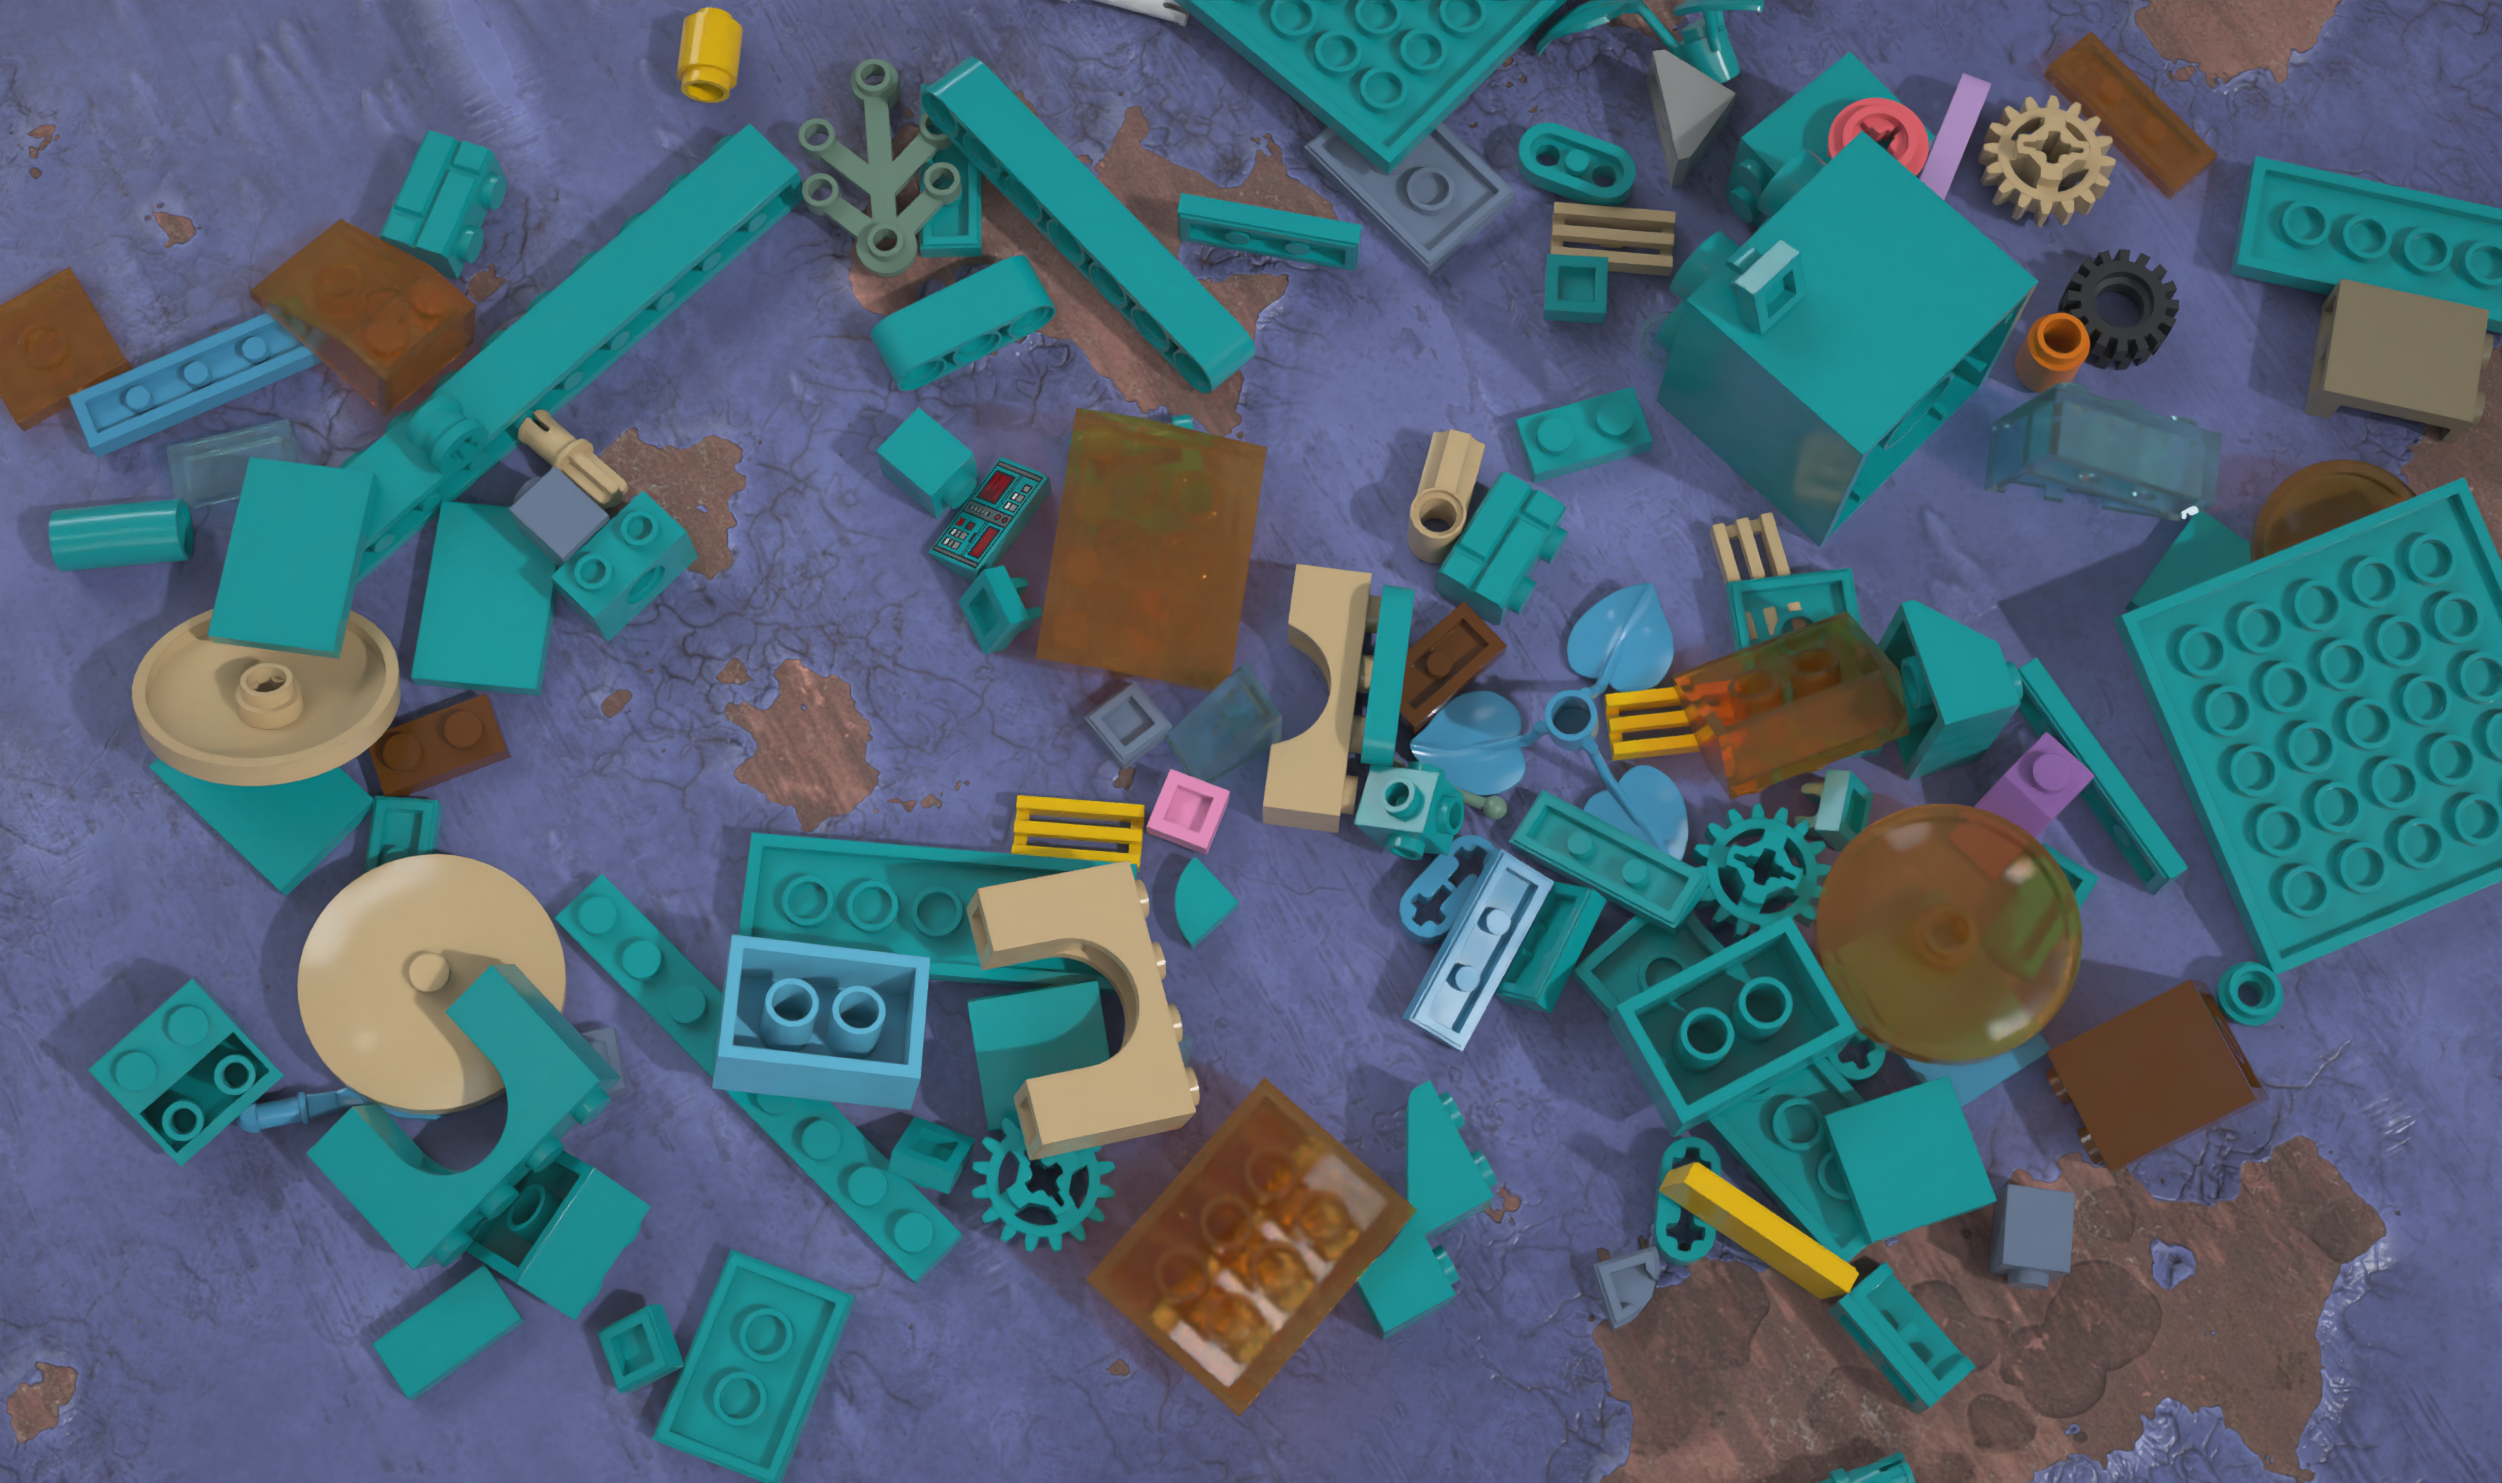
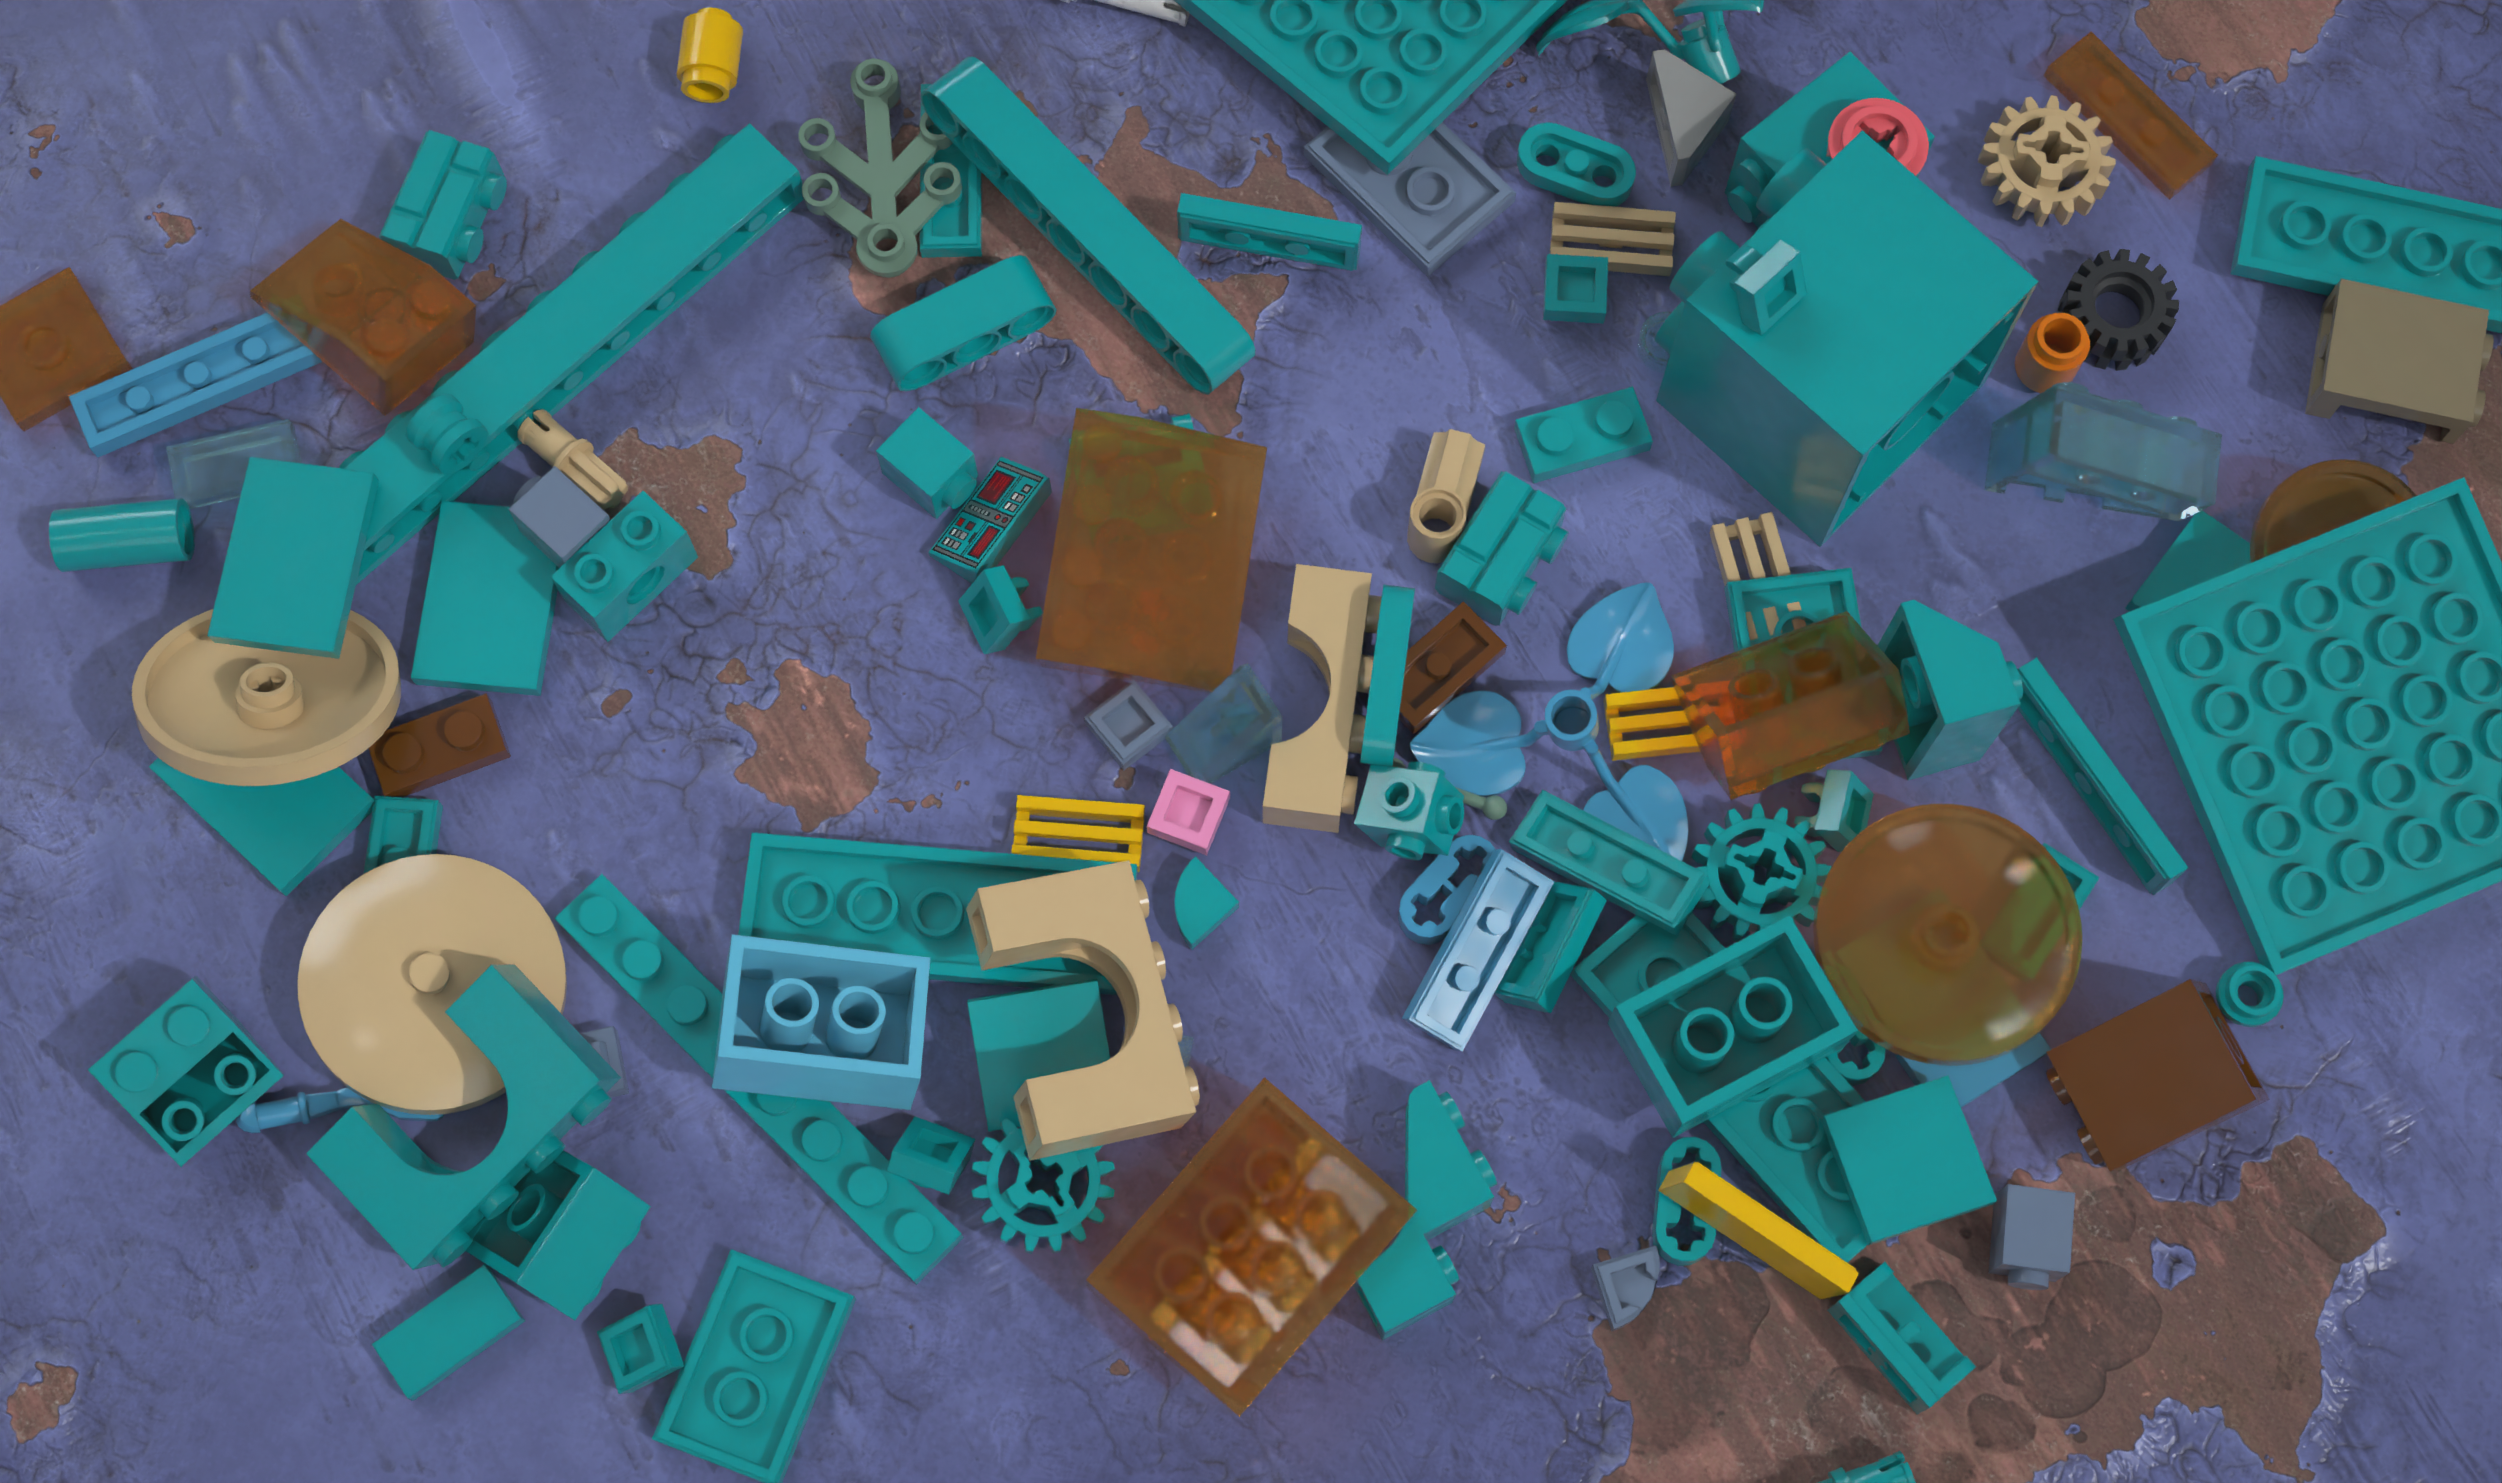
lavender beam [1920,73,1992,200] -> none
medium lavender slope [1945,732,2095,883] -> none

